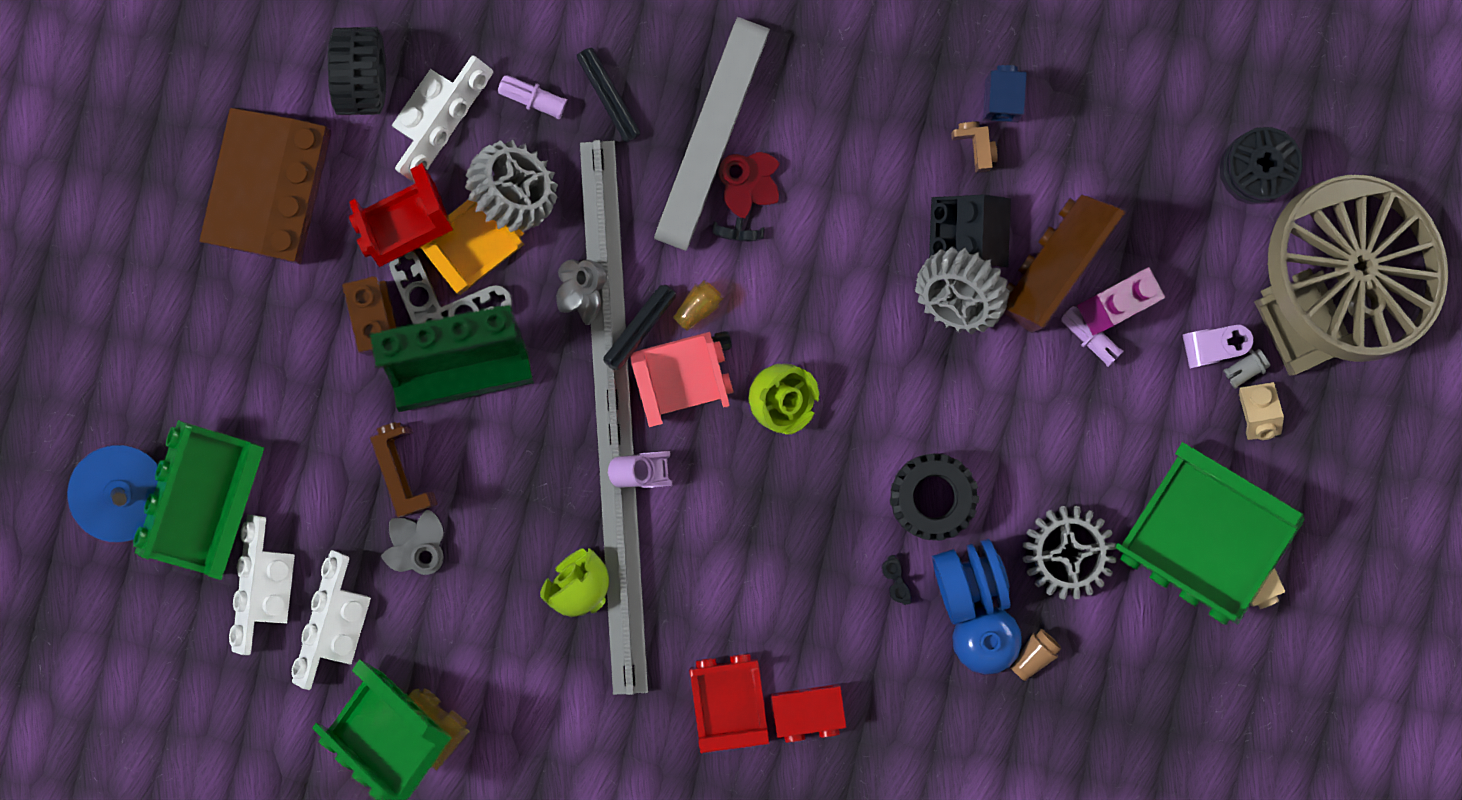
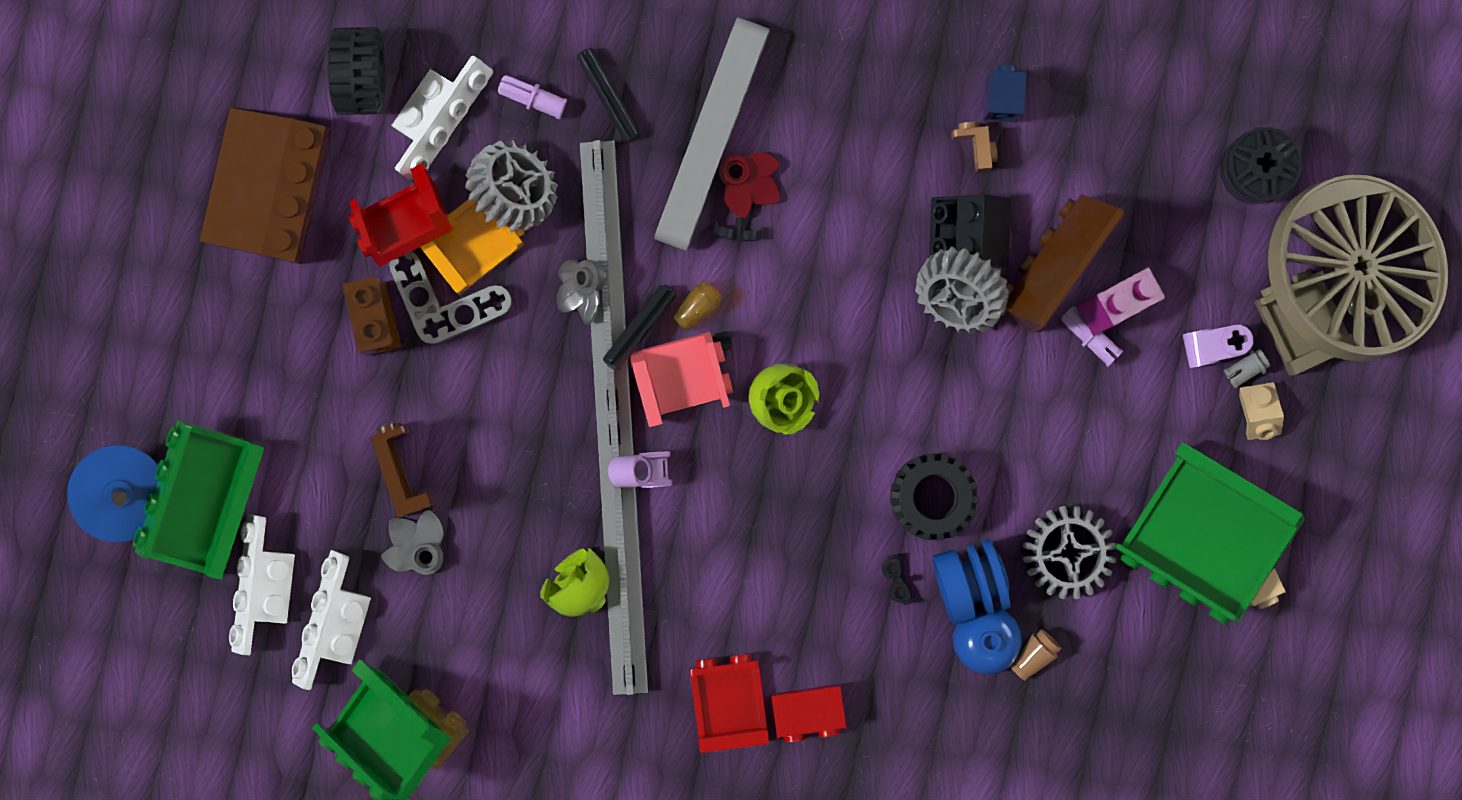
dark green panel [370,304,534,412] -> none

